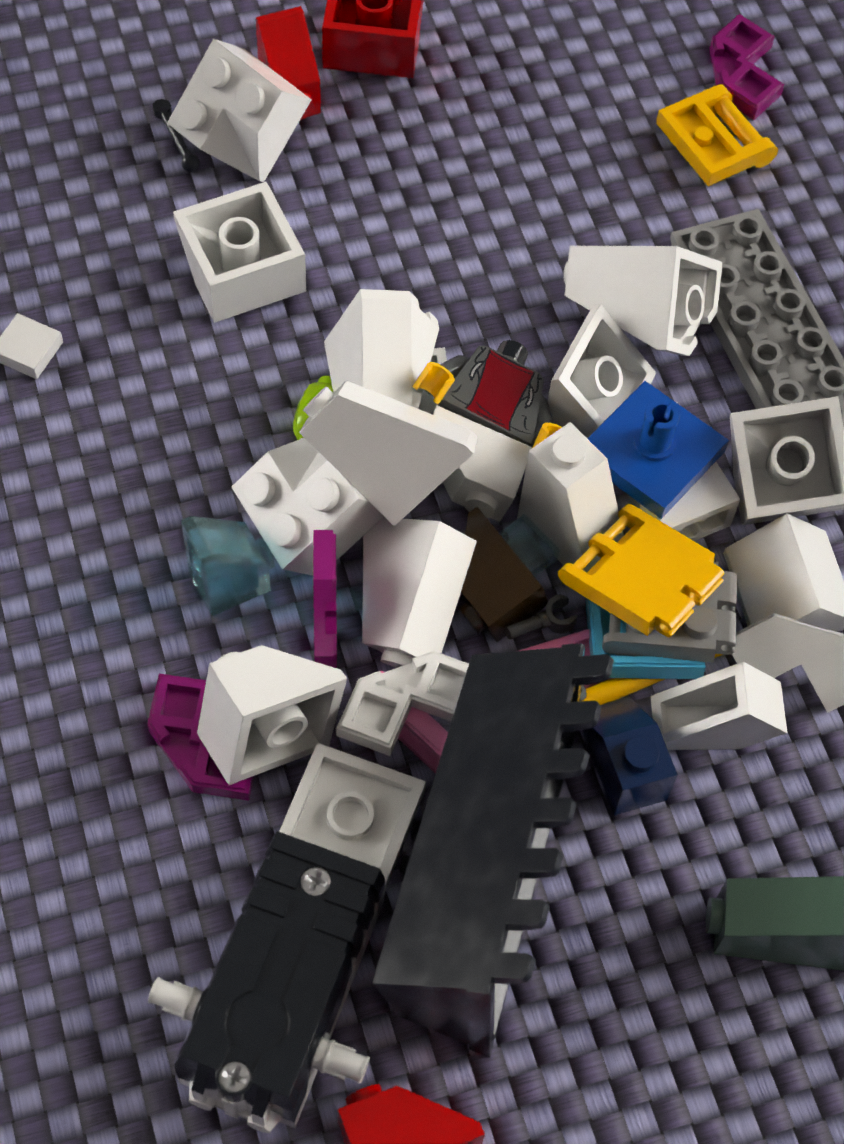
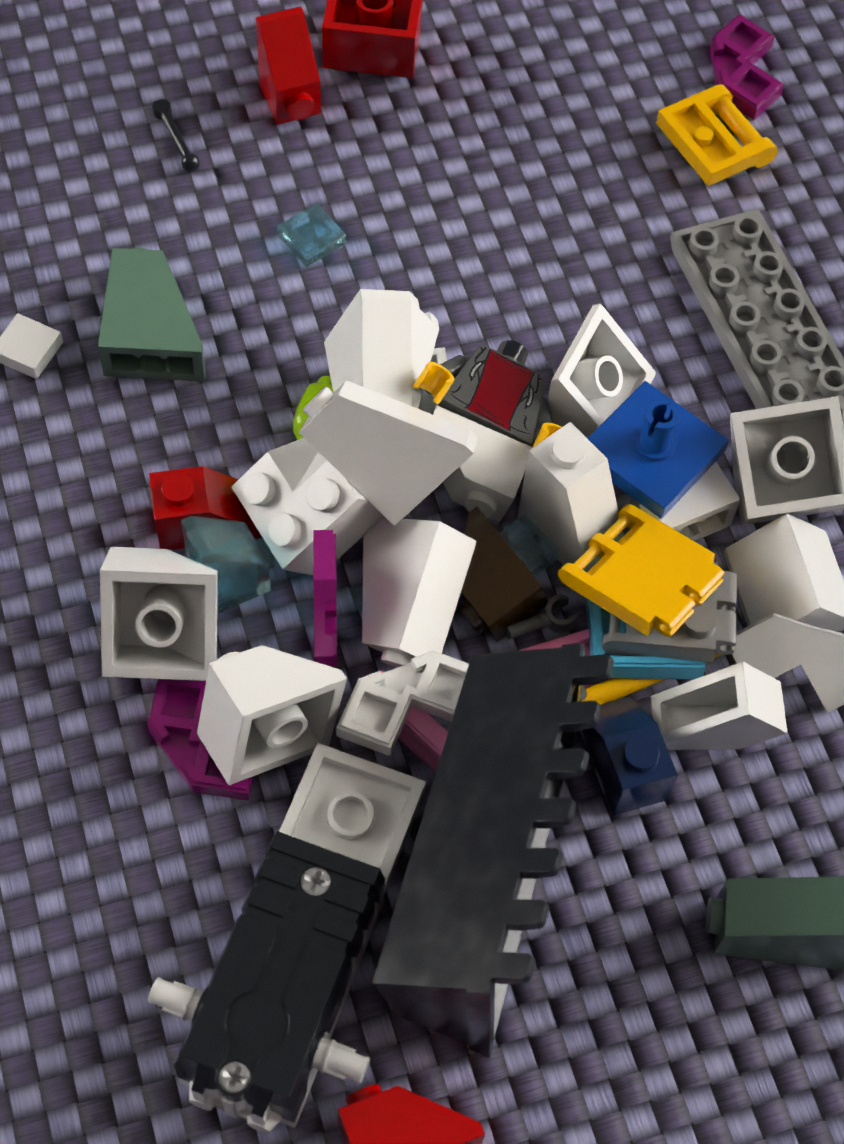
white slope [167,39,312,182] -> none
white slope [173,182,306,323] -> none
white slope [564,246,722,356] -> none
none -> sand green slope [98,248,206,382]
none -> white slope [100,547,218,681]
none -> red slope [149,466,263,550]
none -> clear light blue tile [278,203,346,267]

